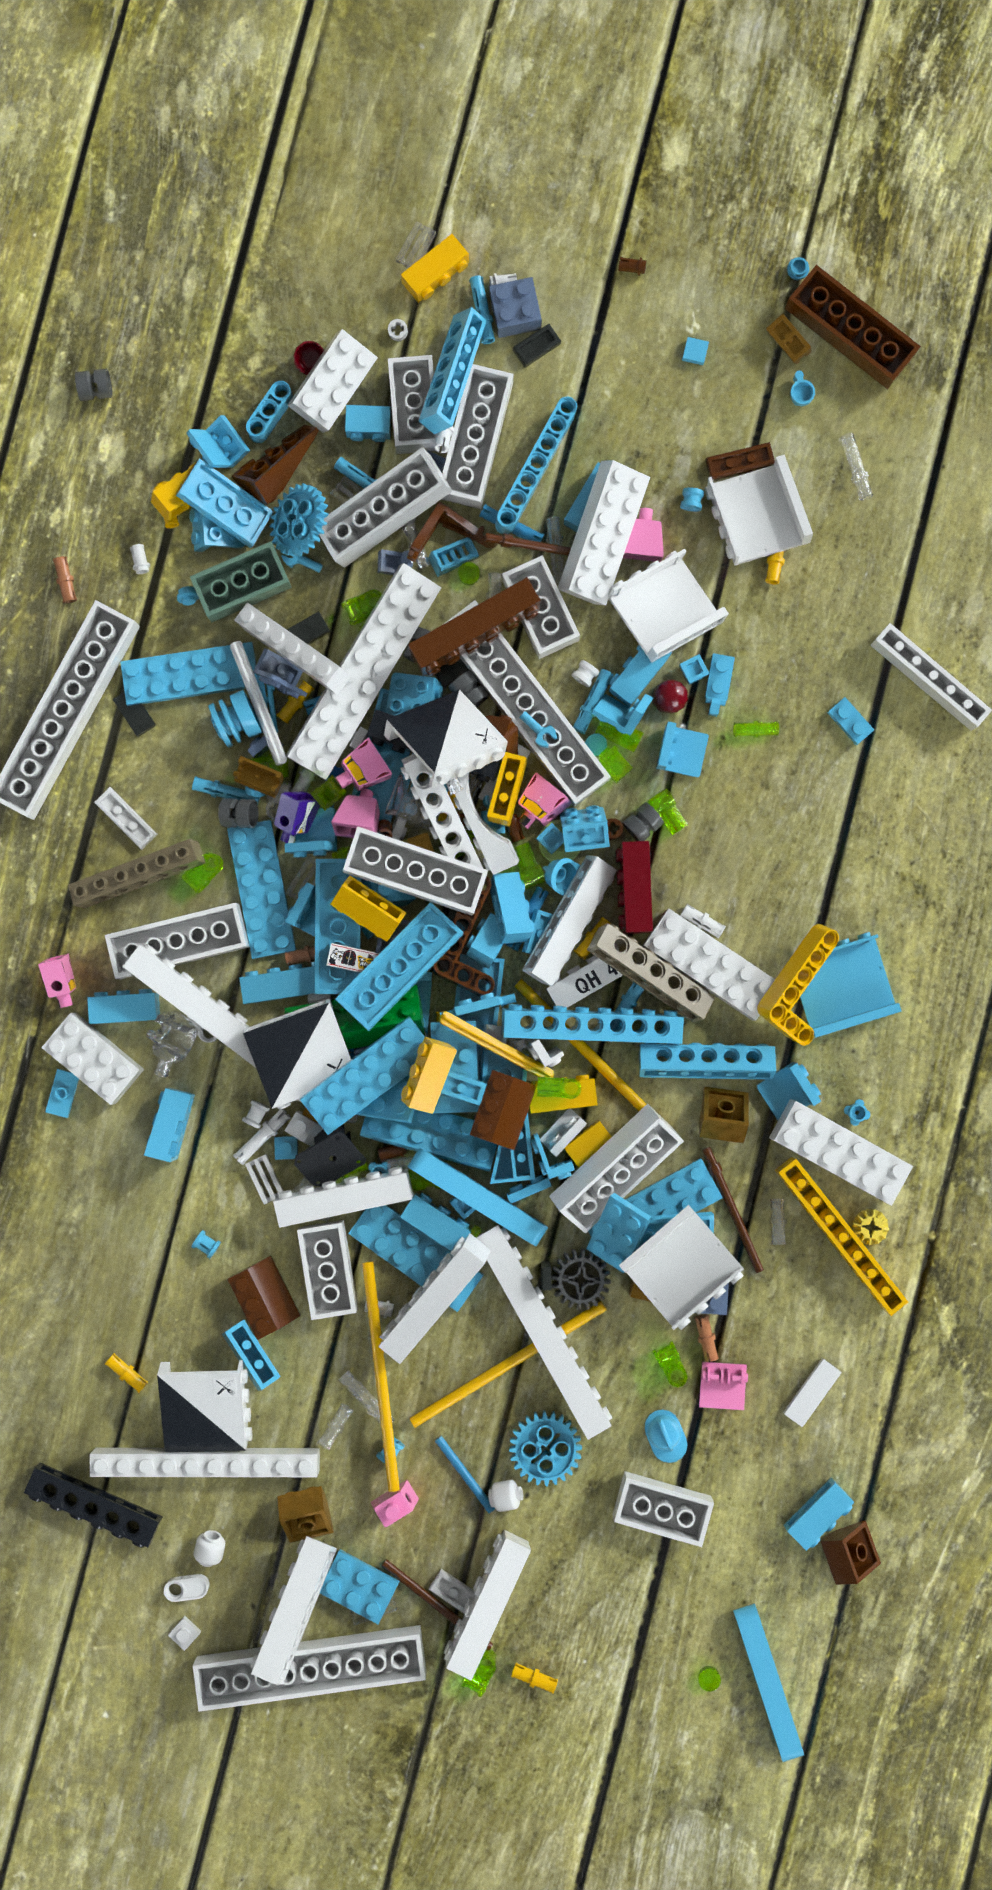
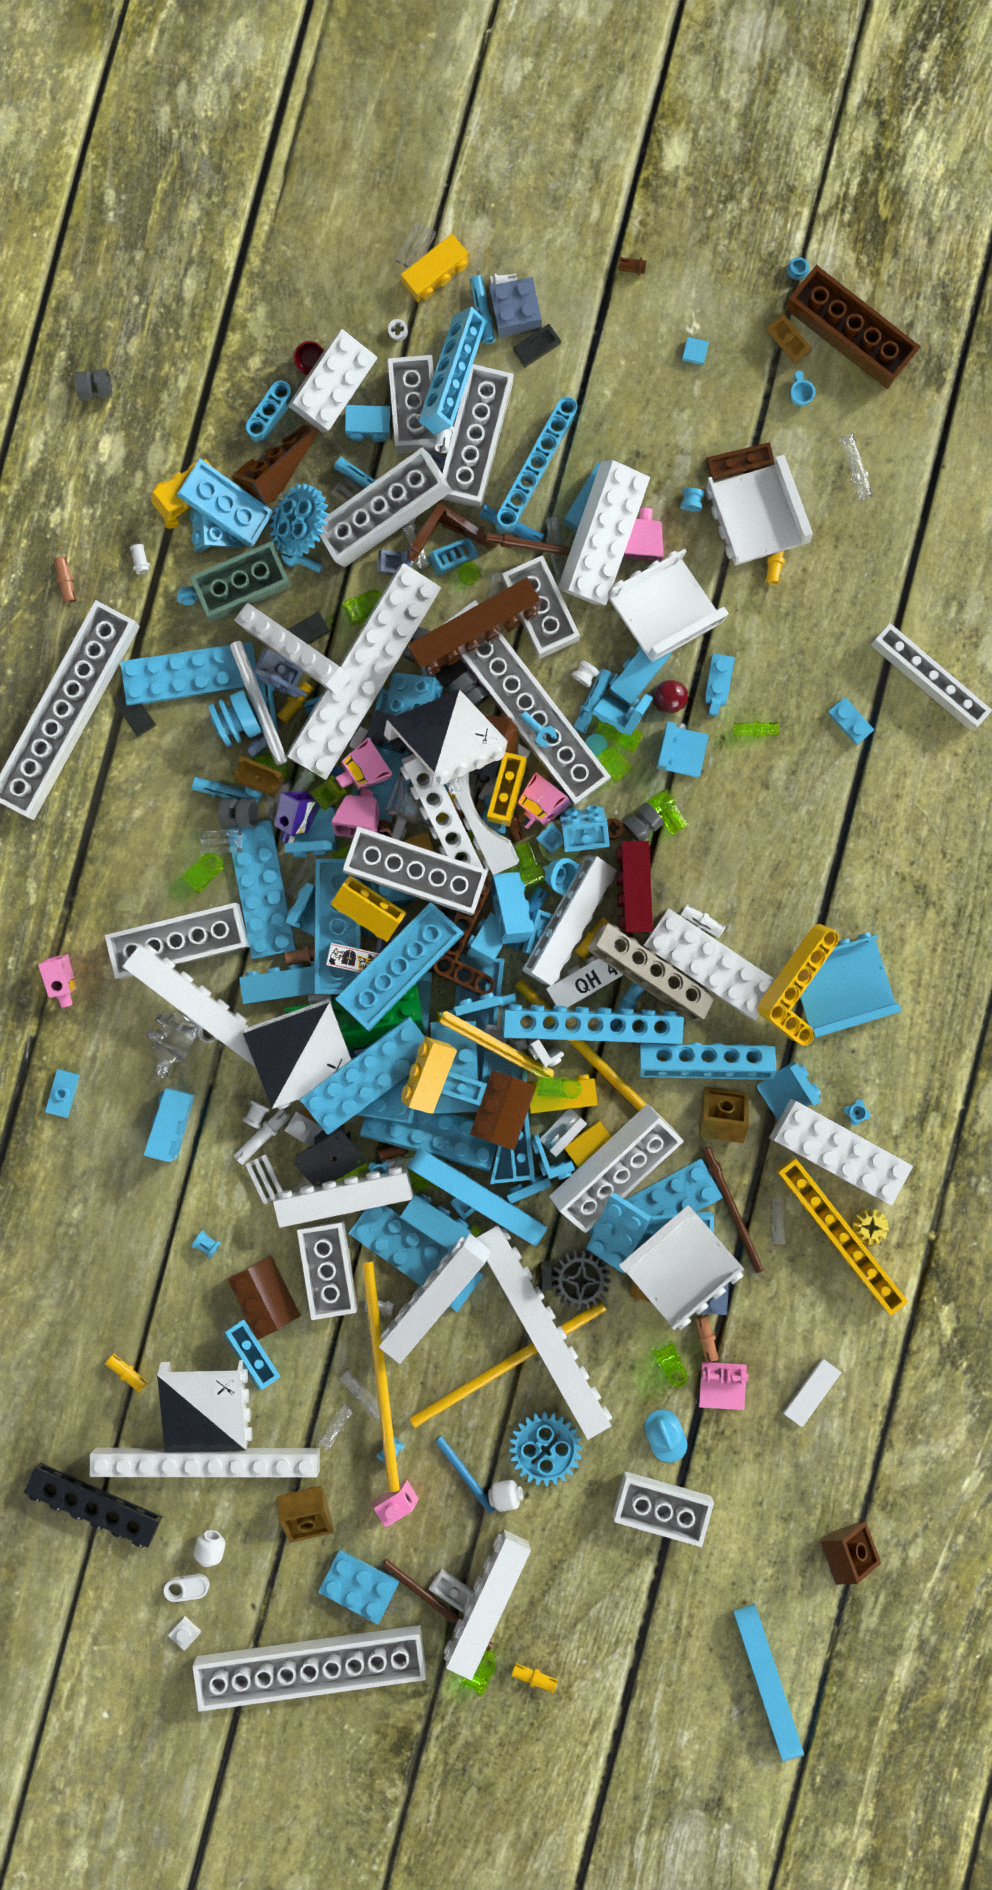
white brick [41,1013,144,1105] -> none
dark tan brick [68,839,205,909] -> none
medium azure brick [87,989,160,1024] -> none
white tile [94,787,158,850] -> none
medium azure bracket [186,415,250,468] -> none
white brick [250,1536,337,1685] -> none
medium azure plate [274,1136,298,1160] -> none
medium azure plate [679,654,710,685] -> none
clear neon green tile [698,1666,721,1692] -> none
medium azure brick [784,1478,854,1551] -> none
none -> clear tile [200,830,242,854]

